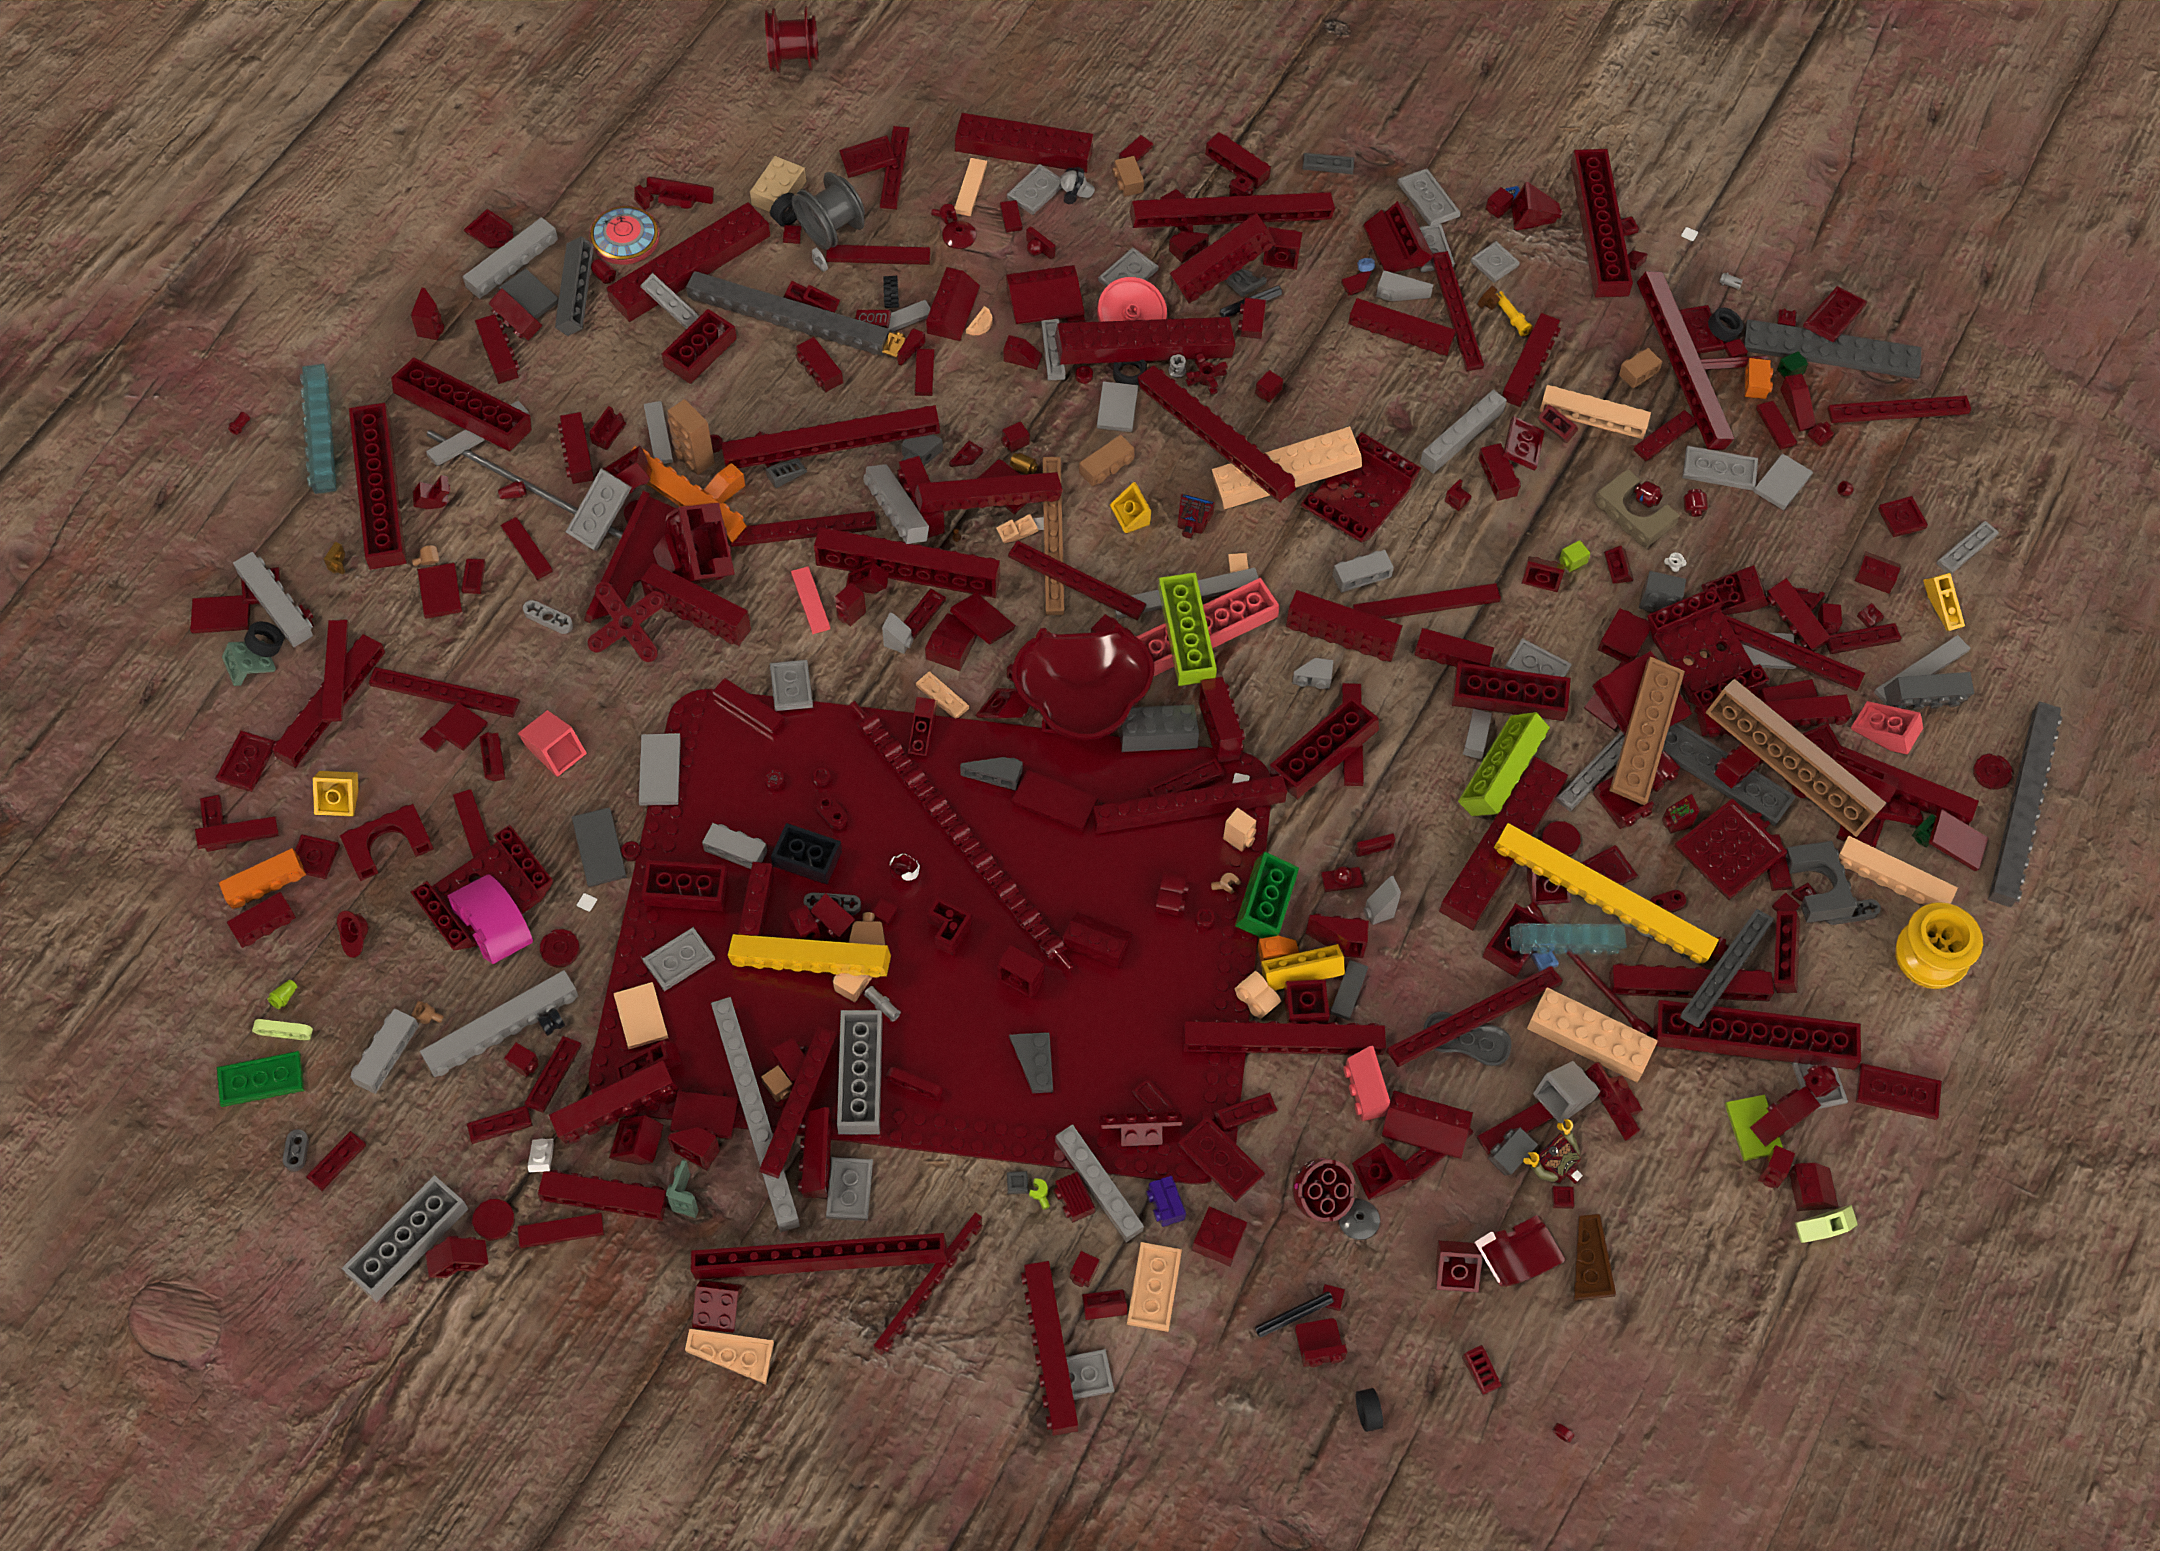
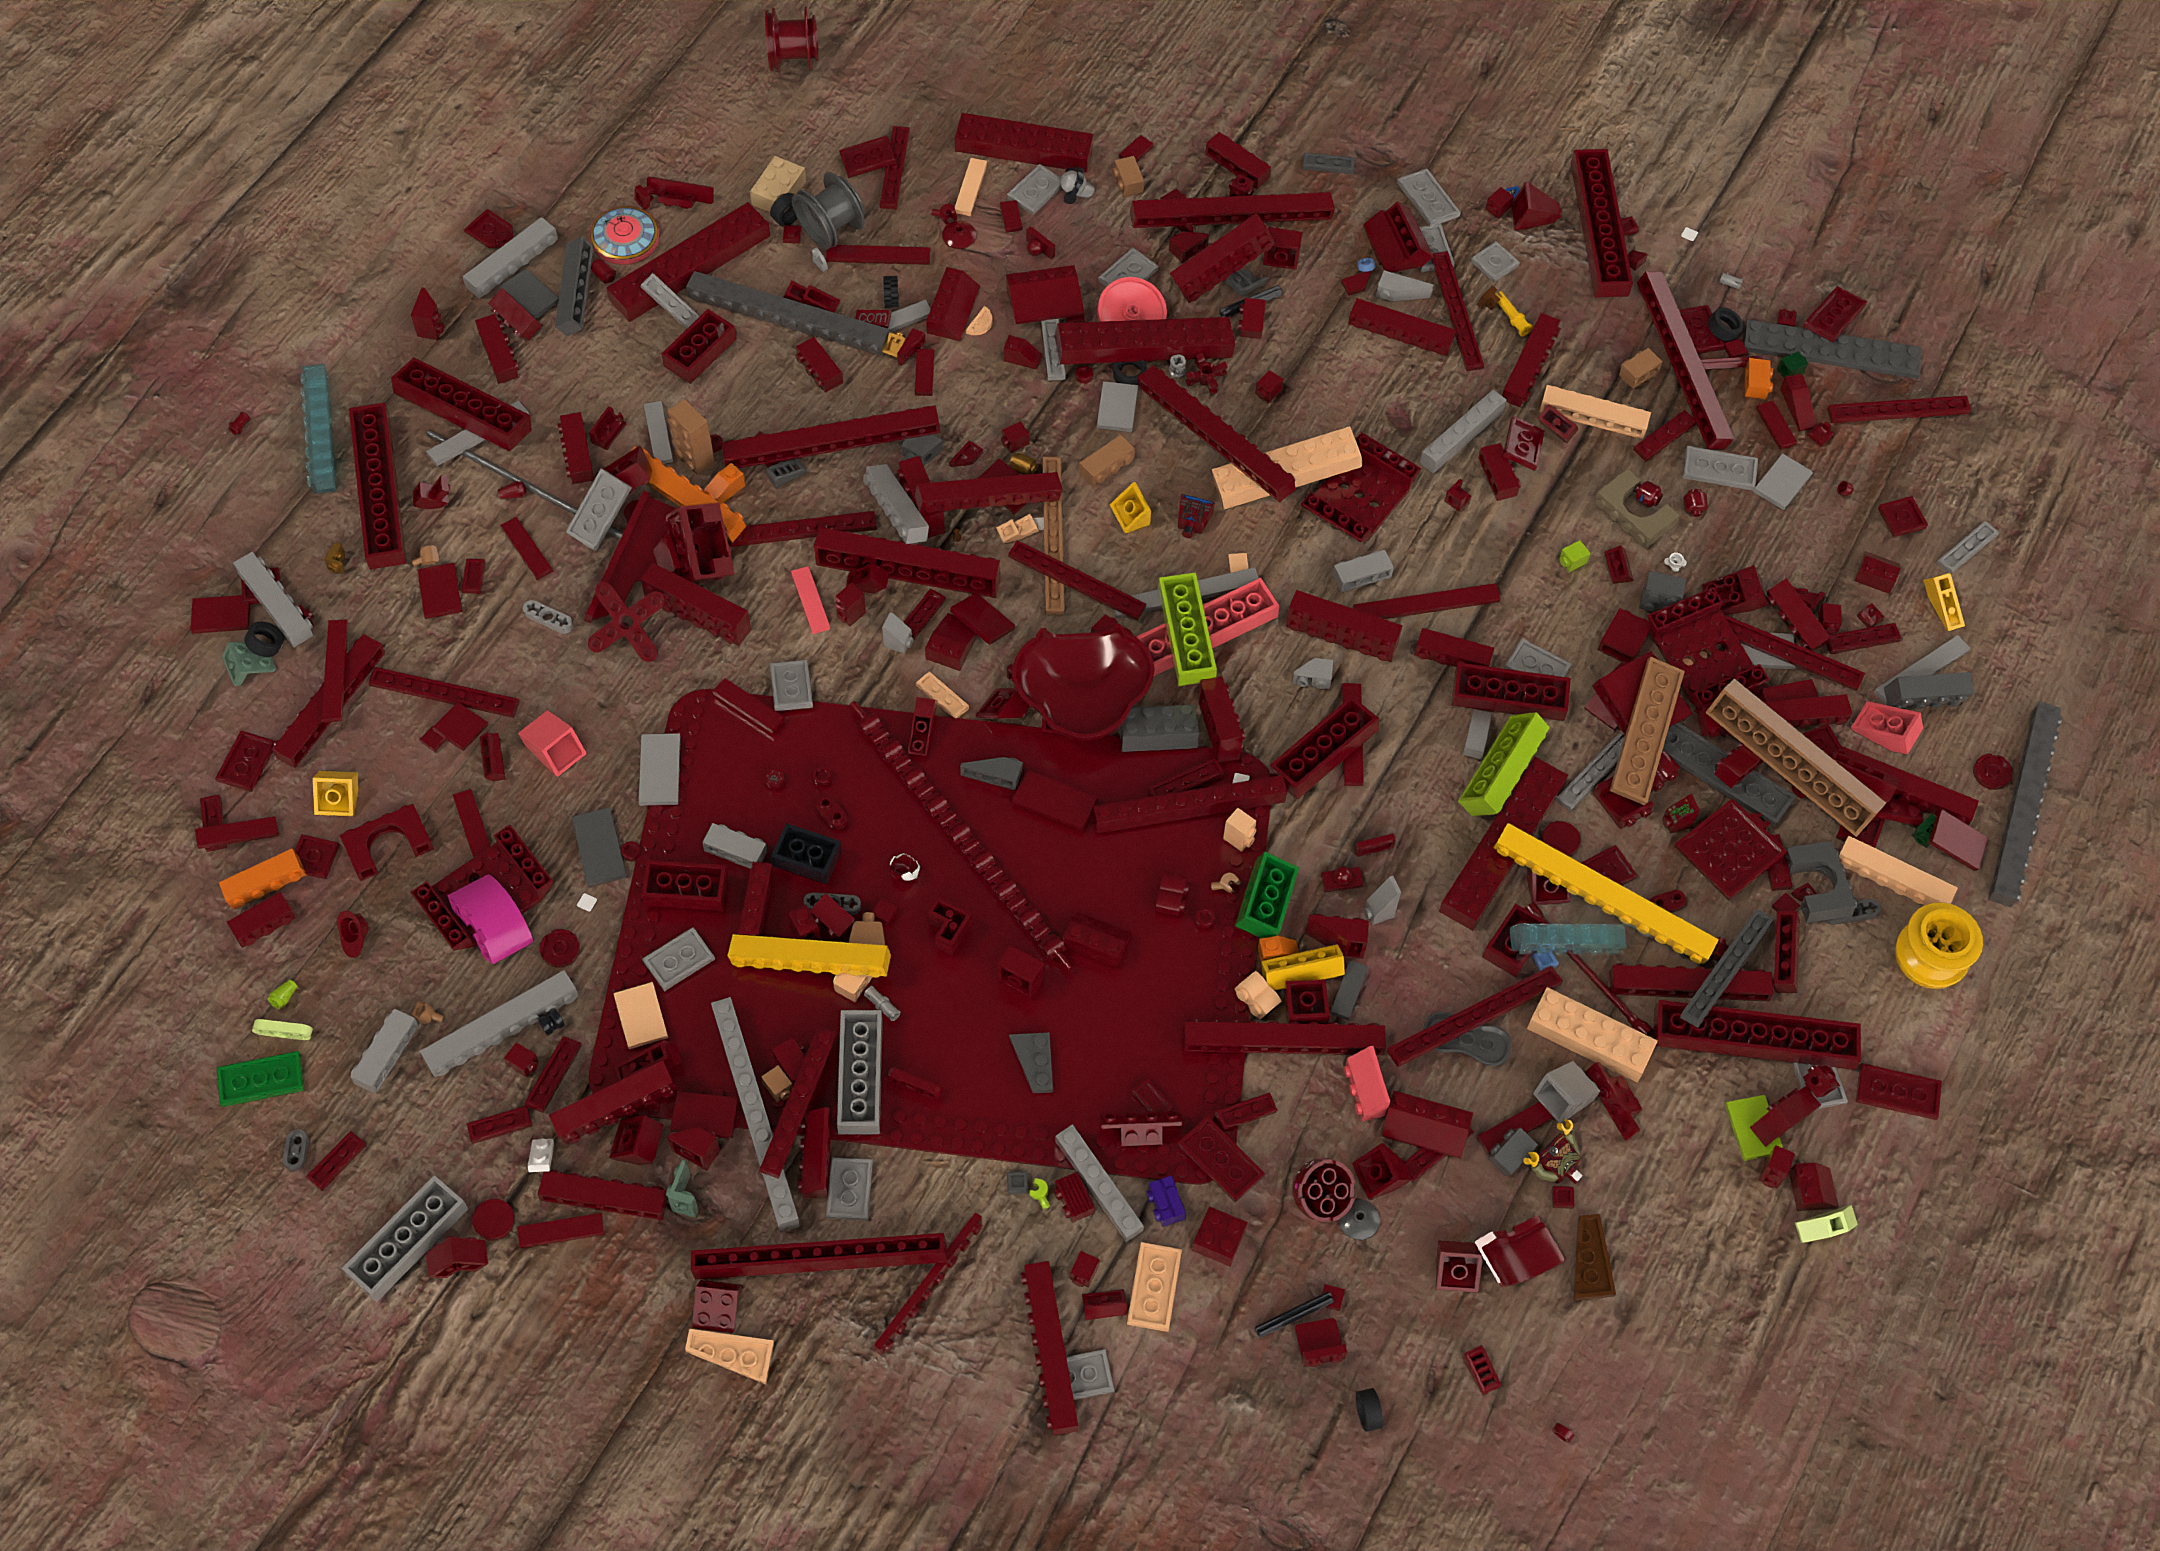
dark red slope [1521,556,1565,592] -> none

